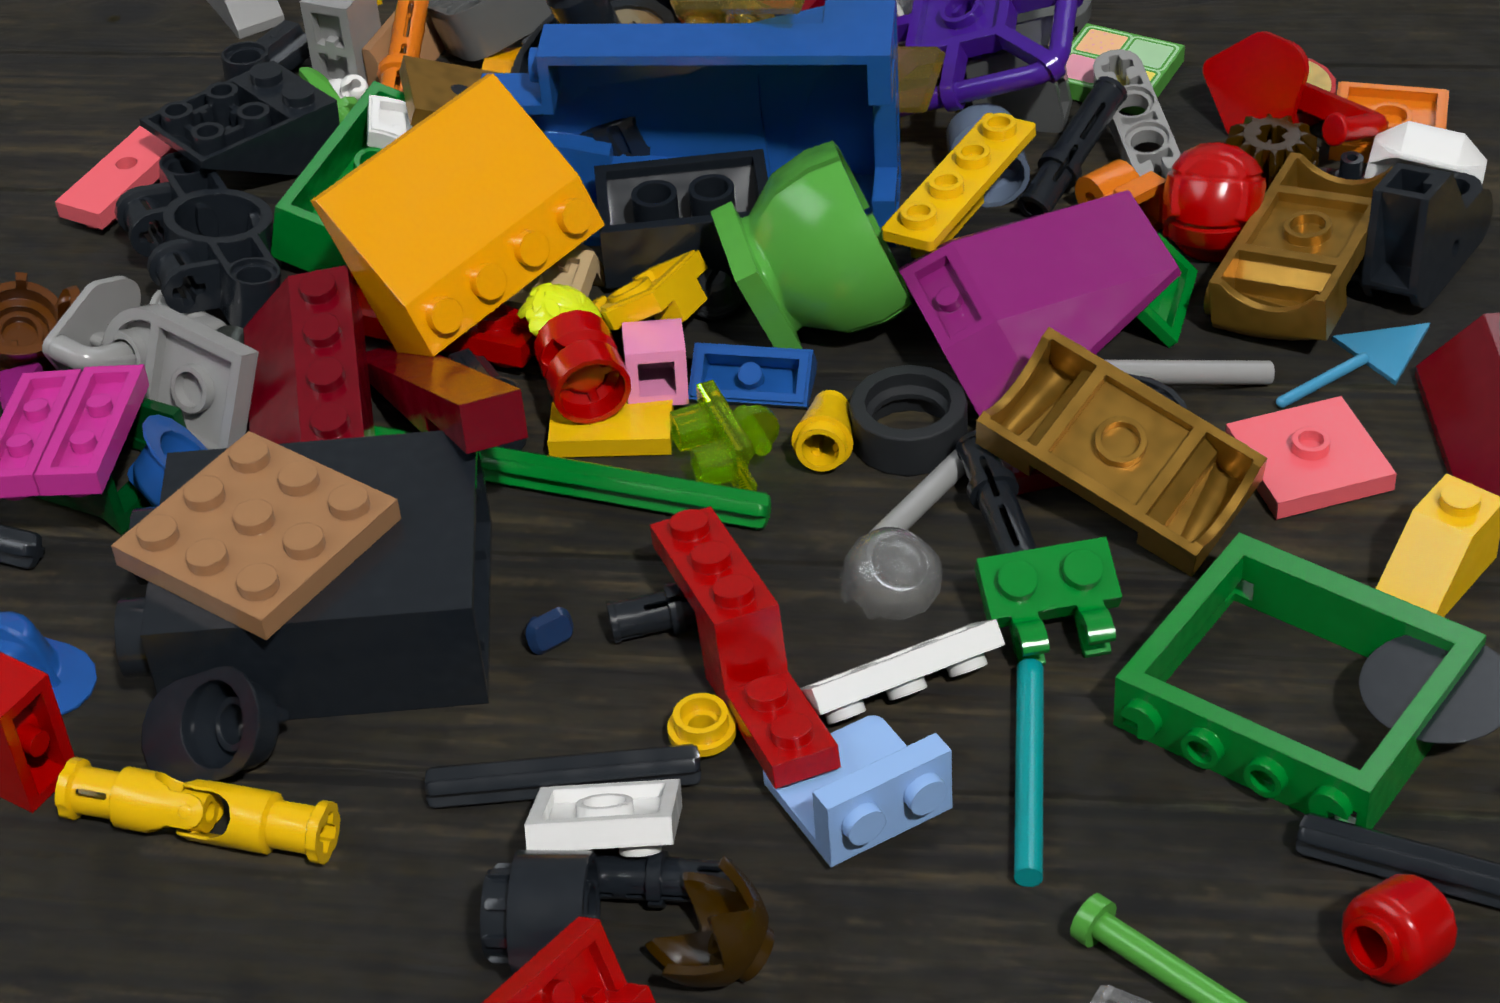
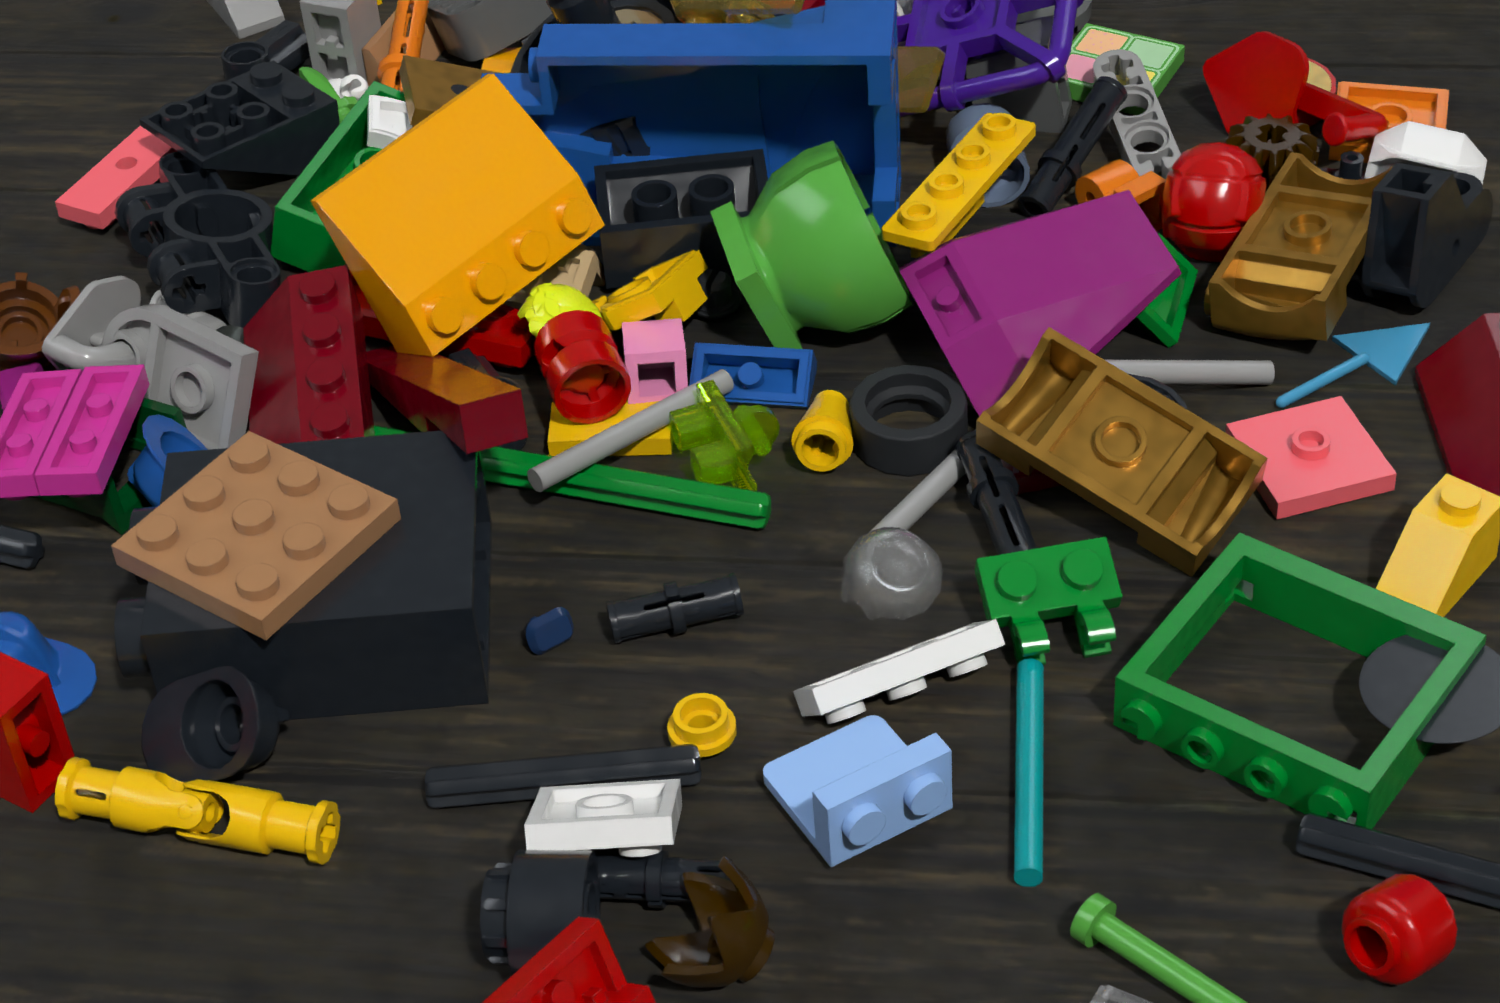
red bracket [649,506,841,789] -> none
none -> light grey bar [527,369,734,492]

